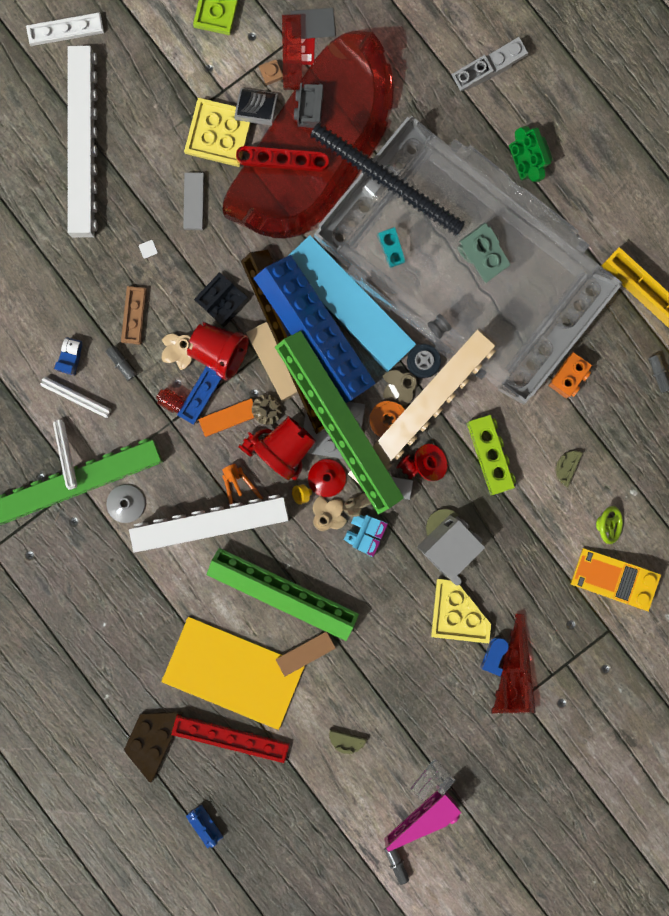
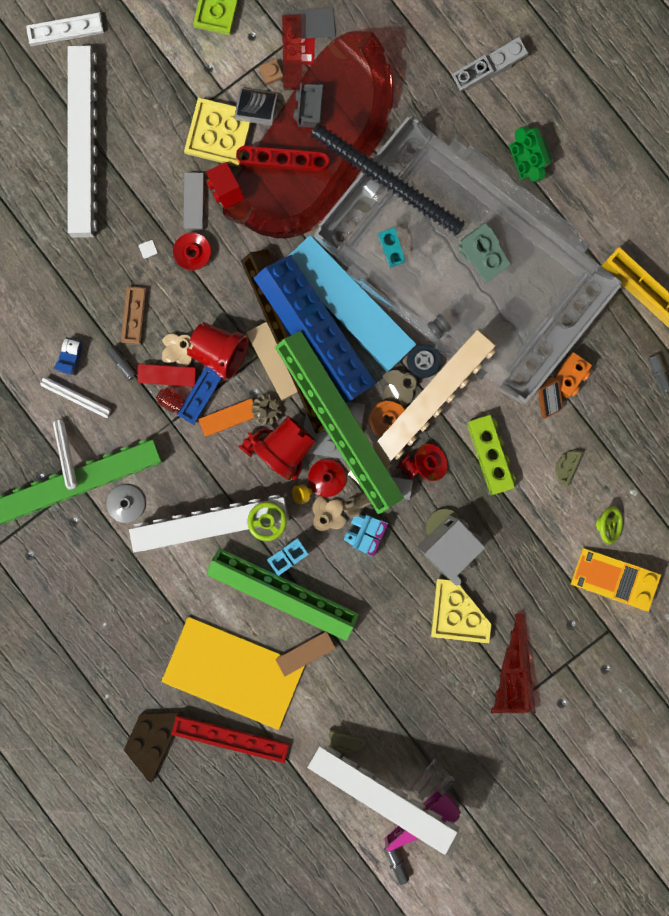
blue hinge [186,805,223,849] -> none
black slope [194,272,249,327] -> none
orange plant [222,464,263,505] -> none
blue leg [480,637,508,676] -> none
none -> red tile [138,363,196,387]
none -> red dish [173,233,211,271]
none -> red brick [206,162,244,209]
none -> lime piece [247,502,287,541]
none -> medium azure hips [267,538,309,576]
none -> white brick [307,746,463,856]
none -> slope [538,377,563,419]

